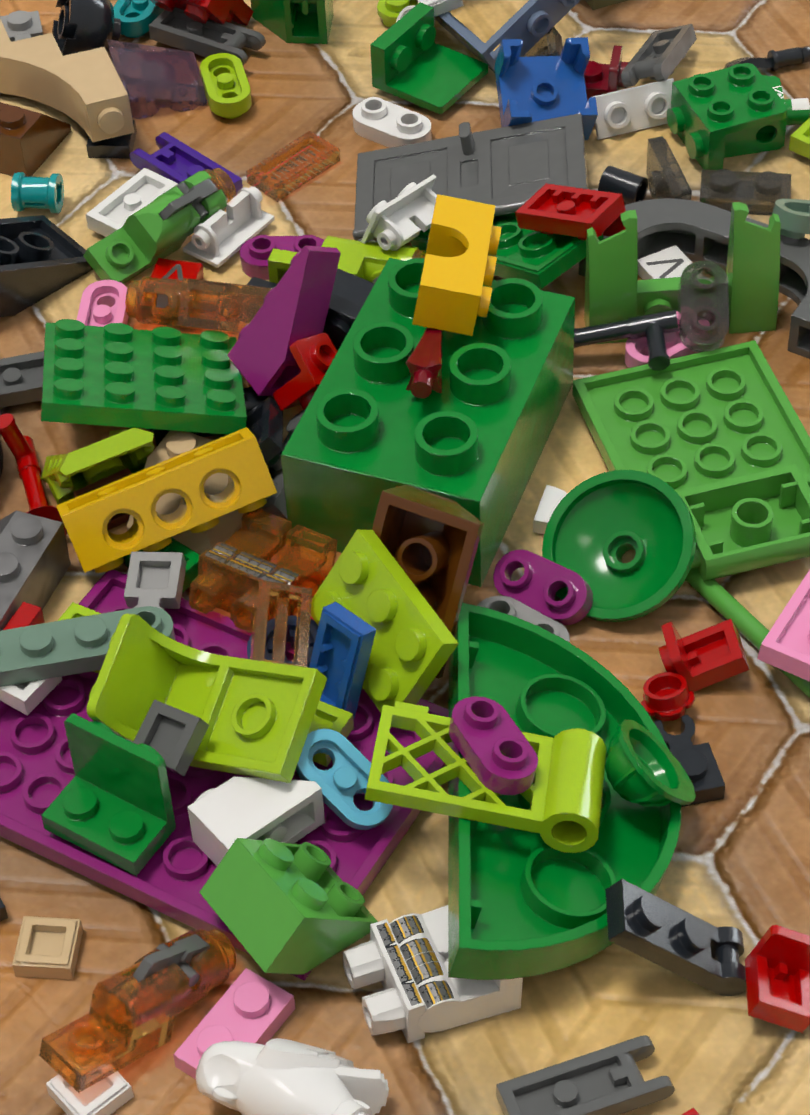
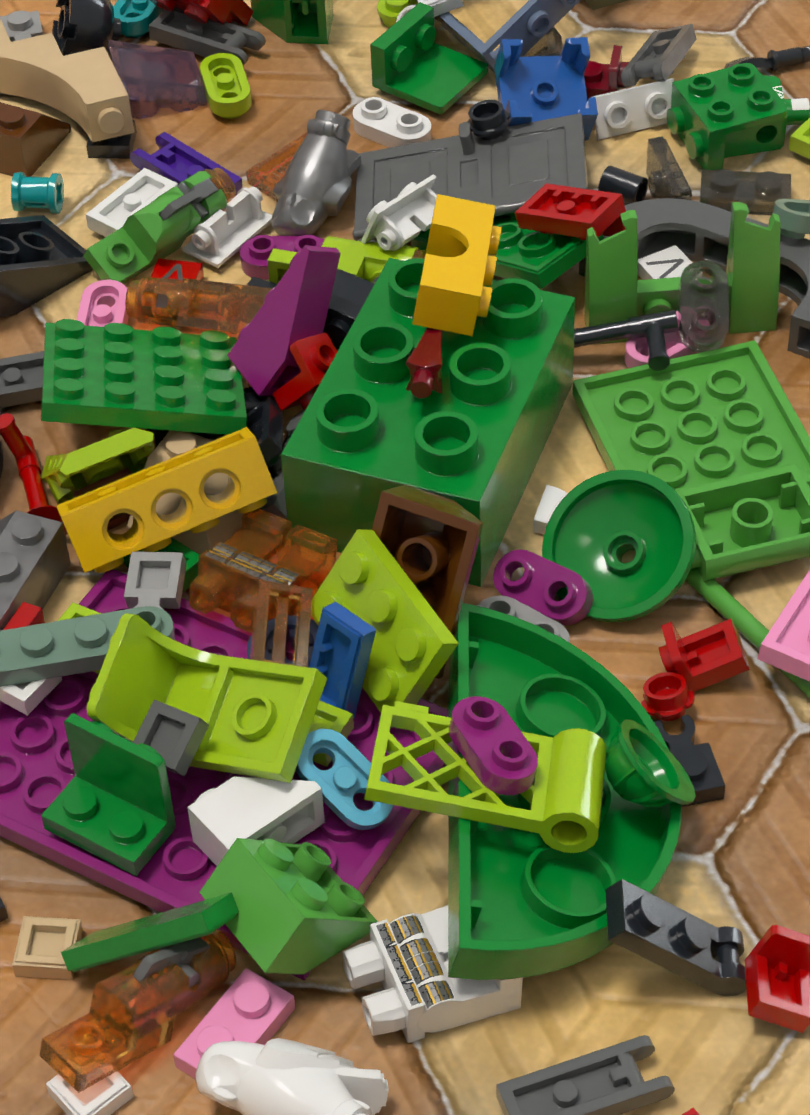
none -> green tile [61,892,239,972]
none -> flat silver animal [272,110,361,236]
none -> black plate [468,100,510,140]

